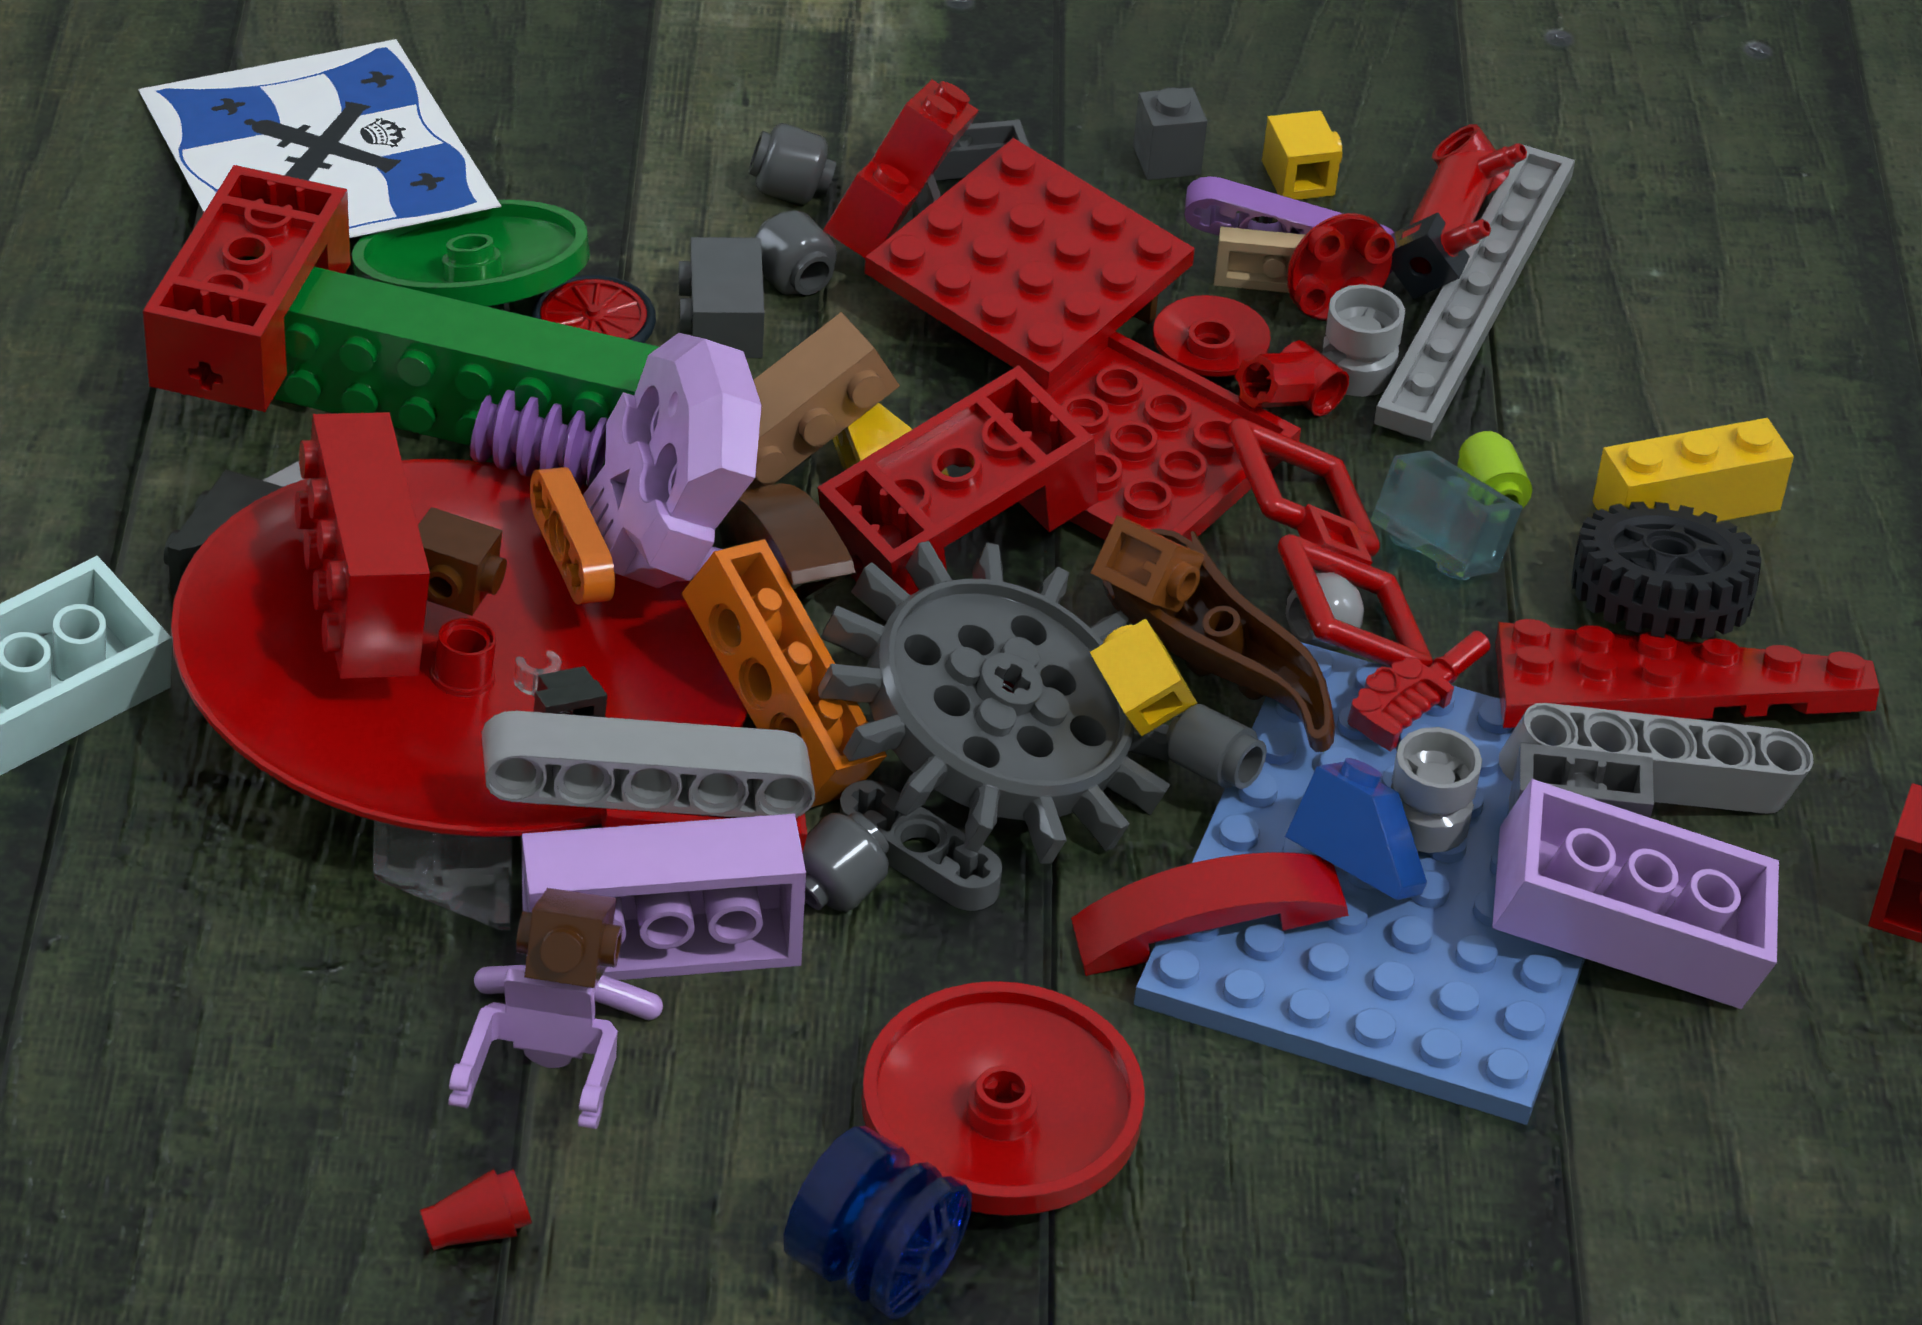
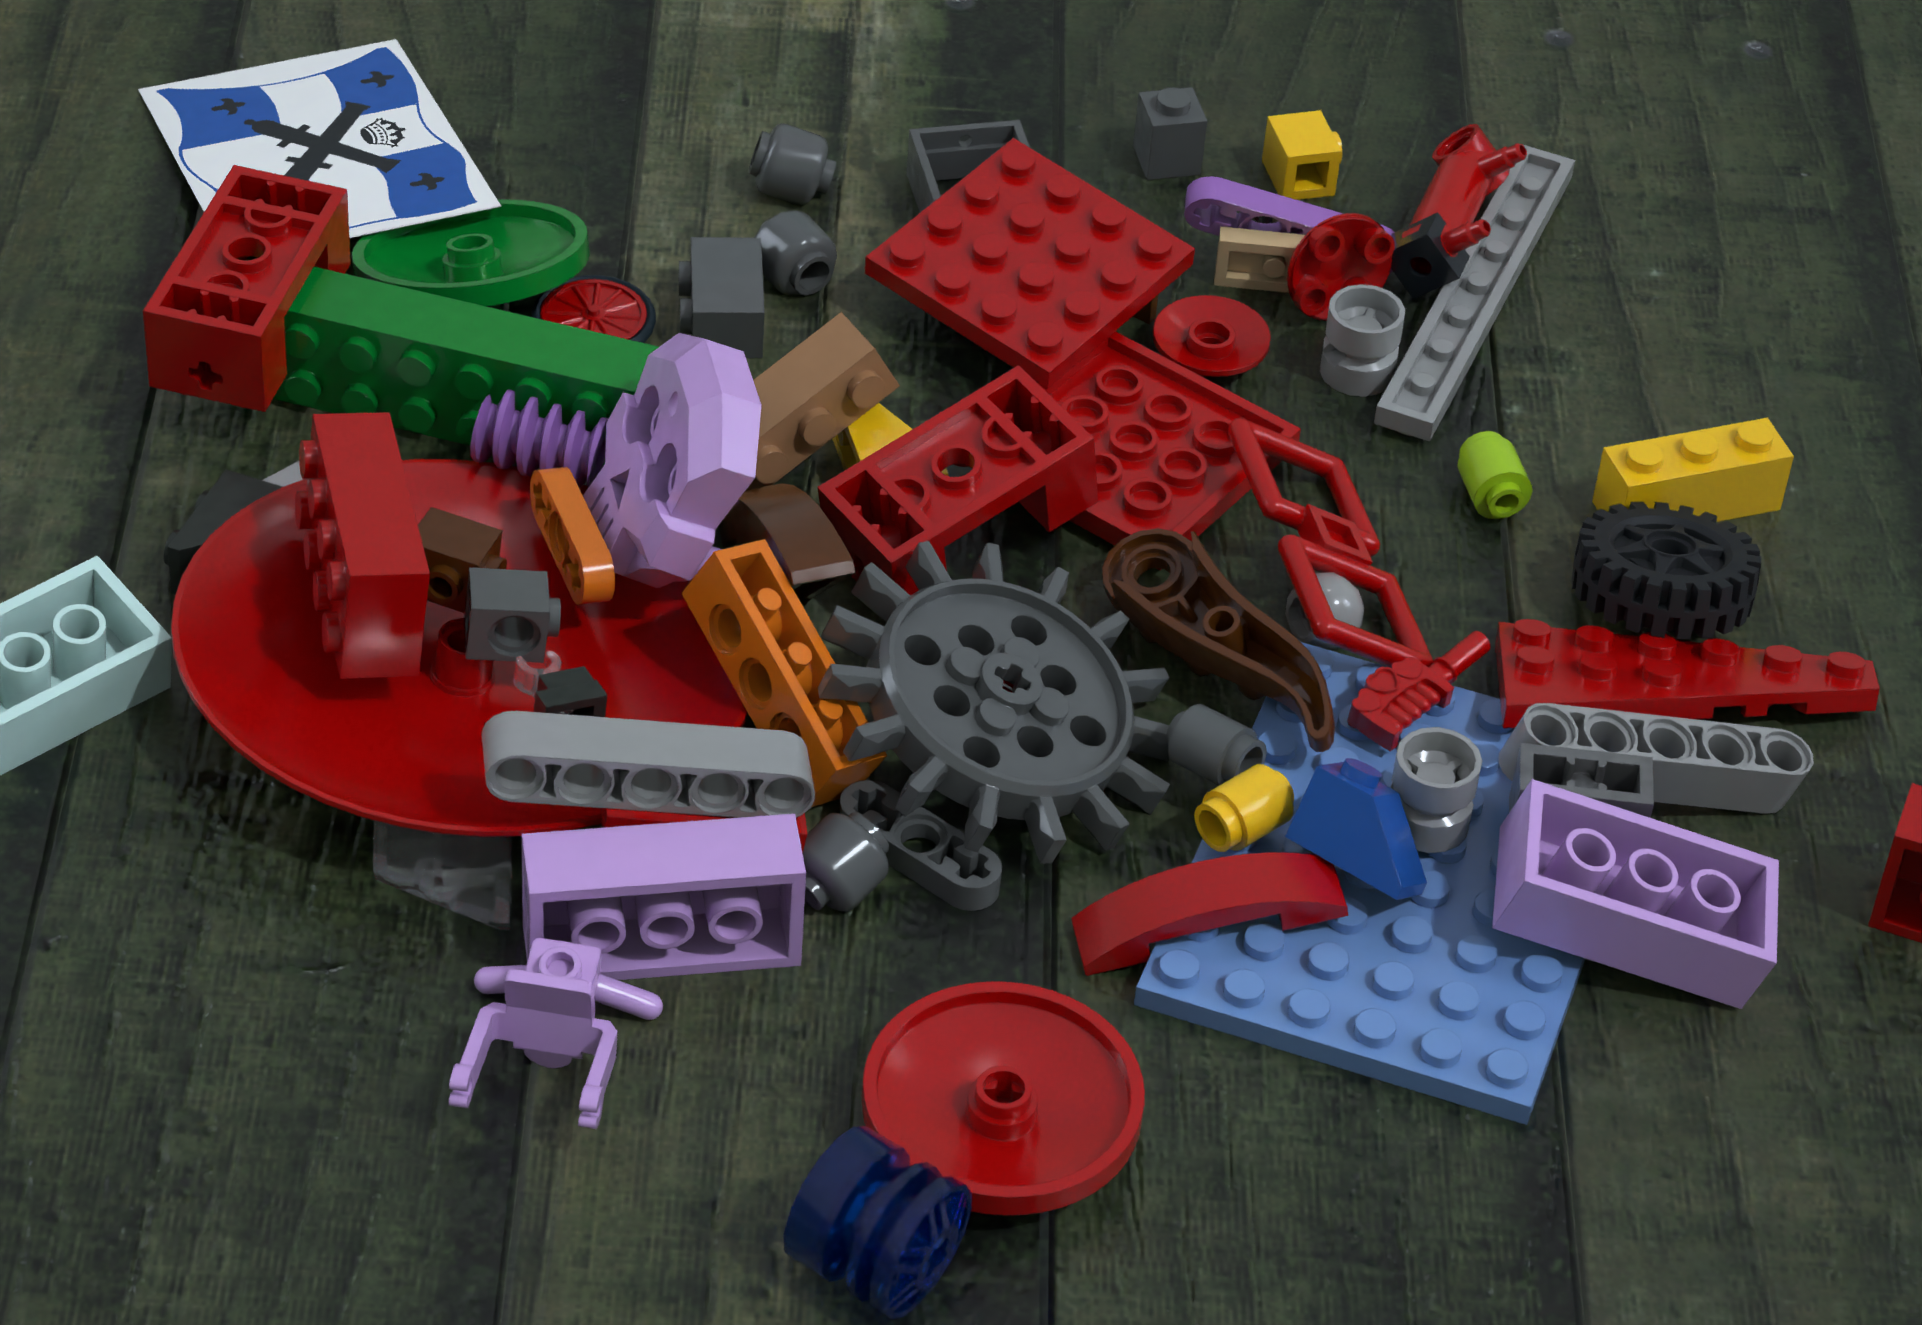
red cone [419,1168,532,1251] -> none
reddish brown brick [516,888,622,988] -> none
red arch [823,80,979,258] -> none
yellow brick [1090,618,1197,737] -> none
dark orange bracket [1091,515,1204,612] -> none
red piece [1235,340,1349,416] -> none
clear light blue brick [1370,451,1523,580] -> none
none -> dark grey brick [463,567,561,663]
none -> yellow brick [1194,764,1294,852]

